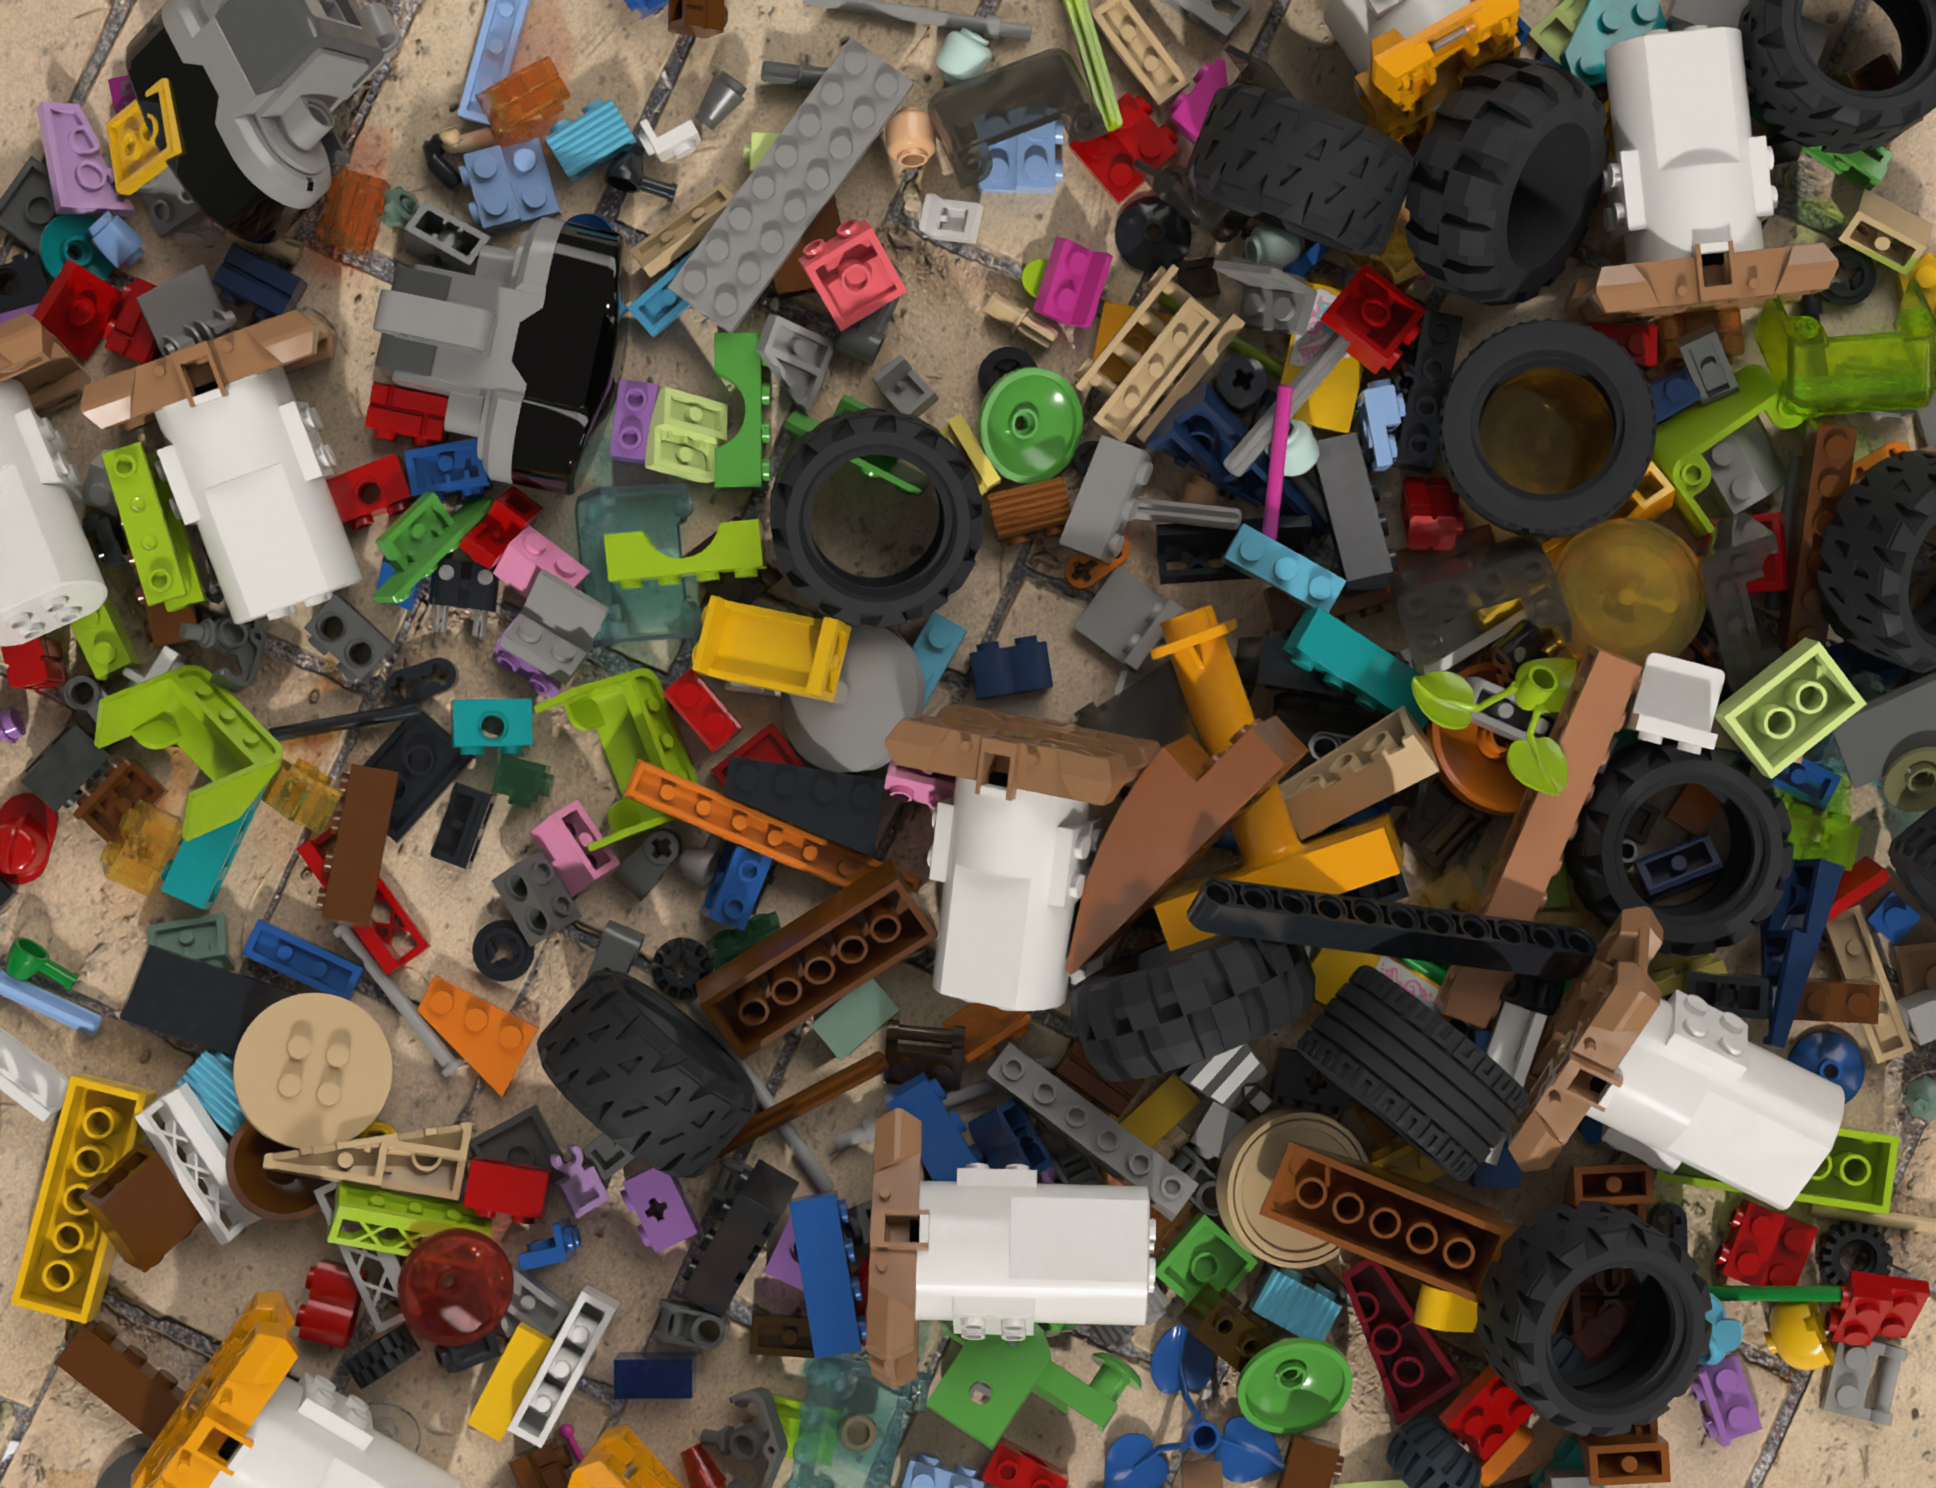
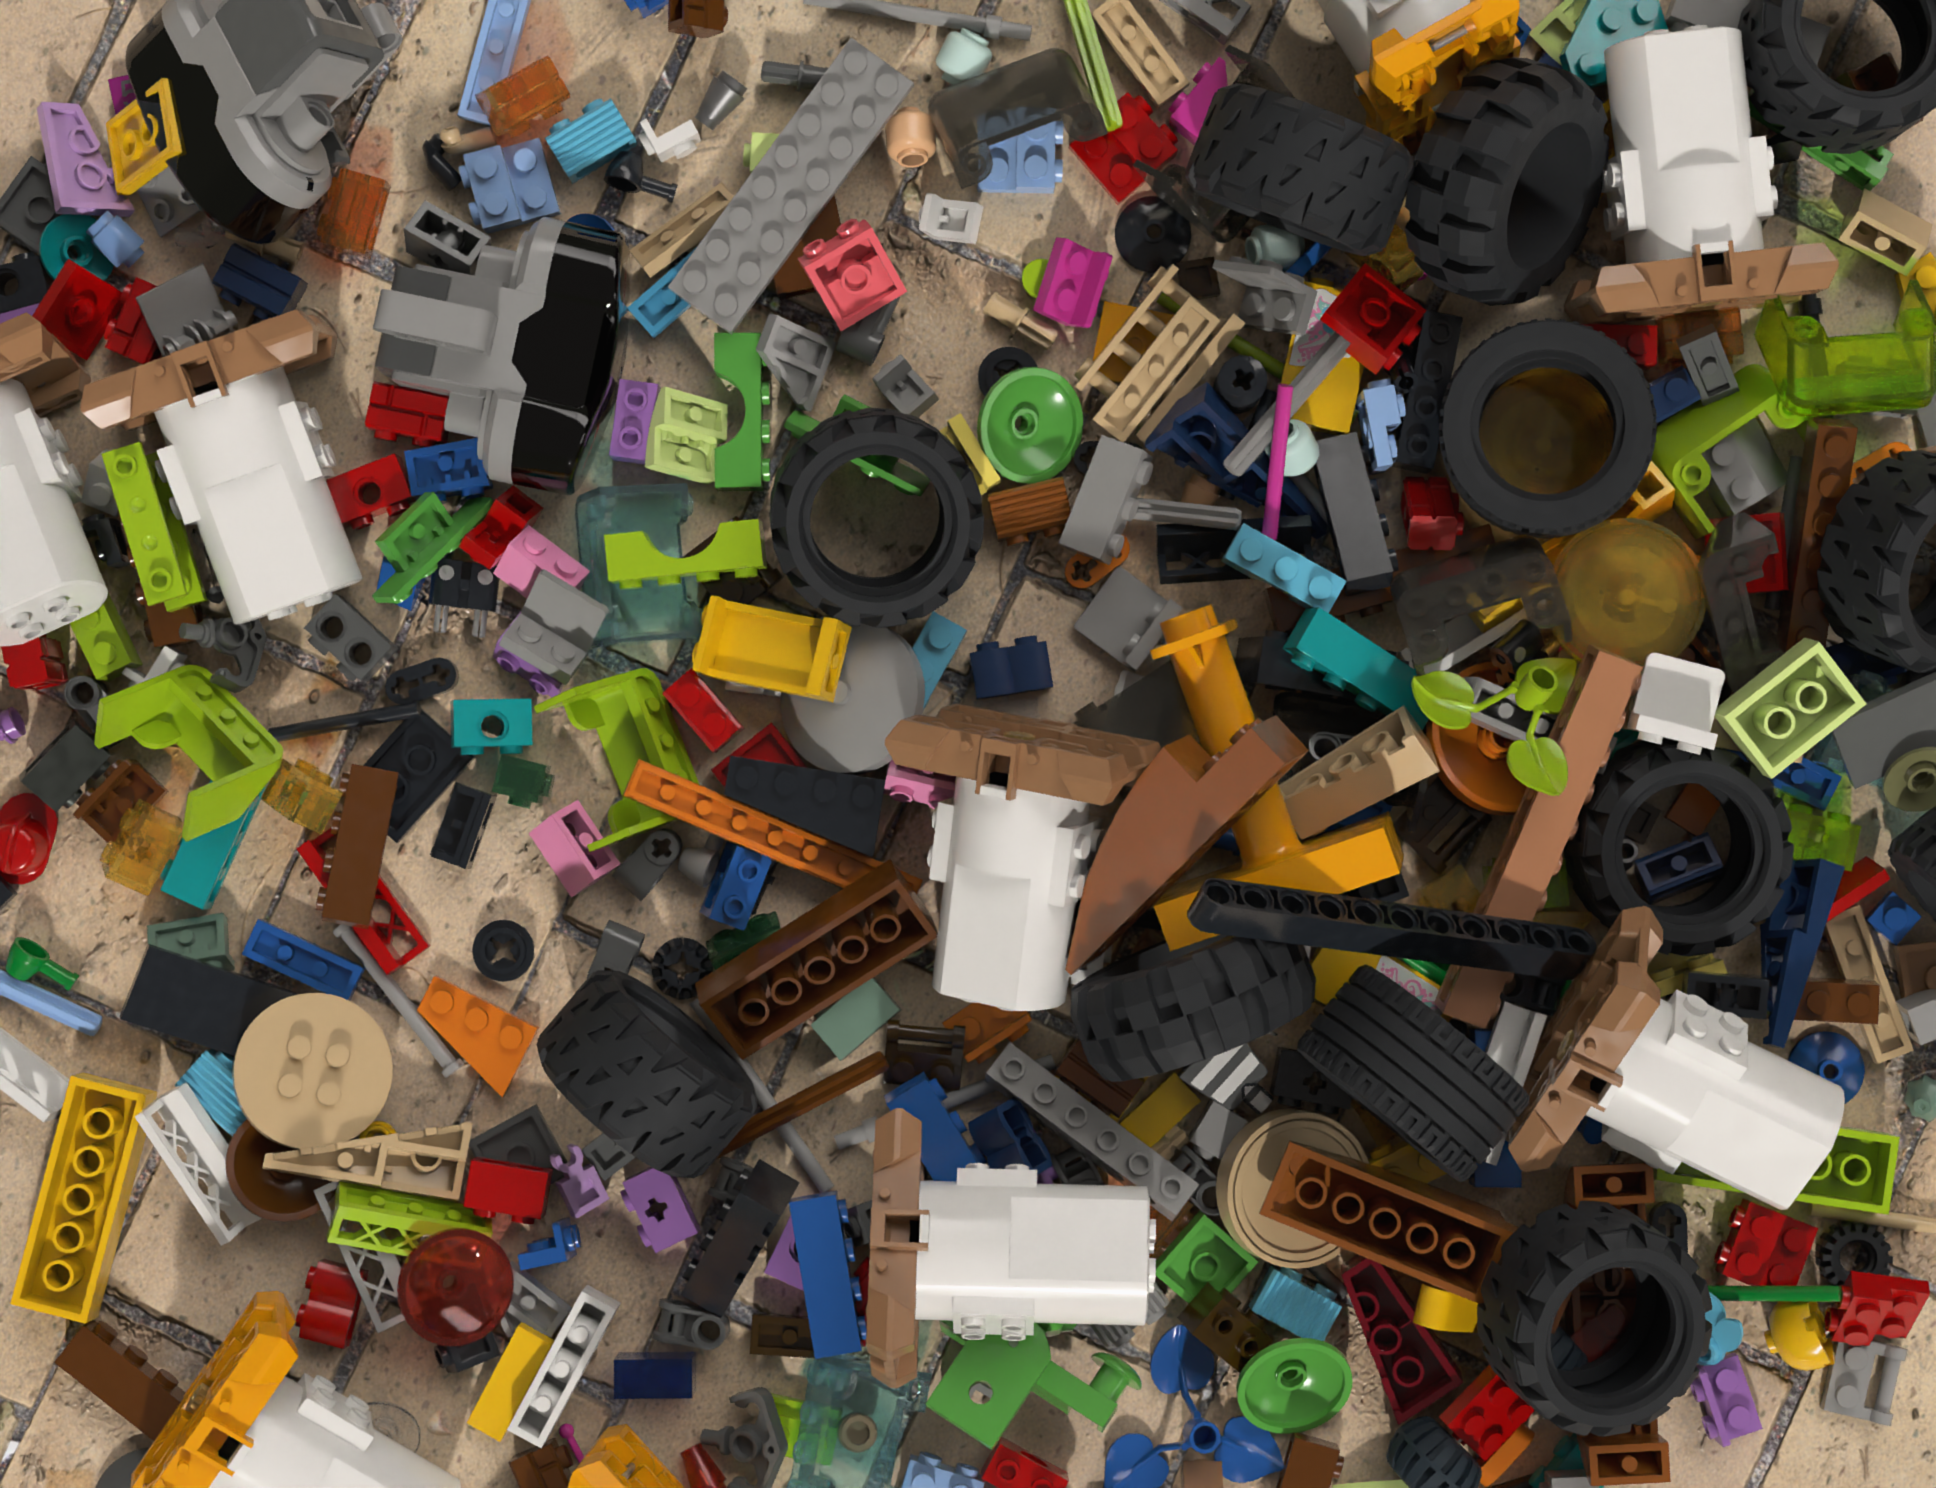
reddish brown brick [79,1144,203,1273] -> none
black tyre [344,1324,421,1389] -> none
sand green piece [381,186,420,230] -> none
dark grey brick [491,850,582,947] -> none
black gear [1820,244,1876,307] -> none

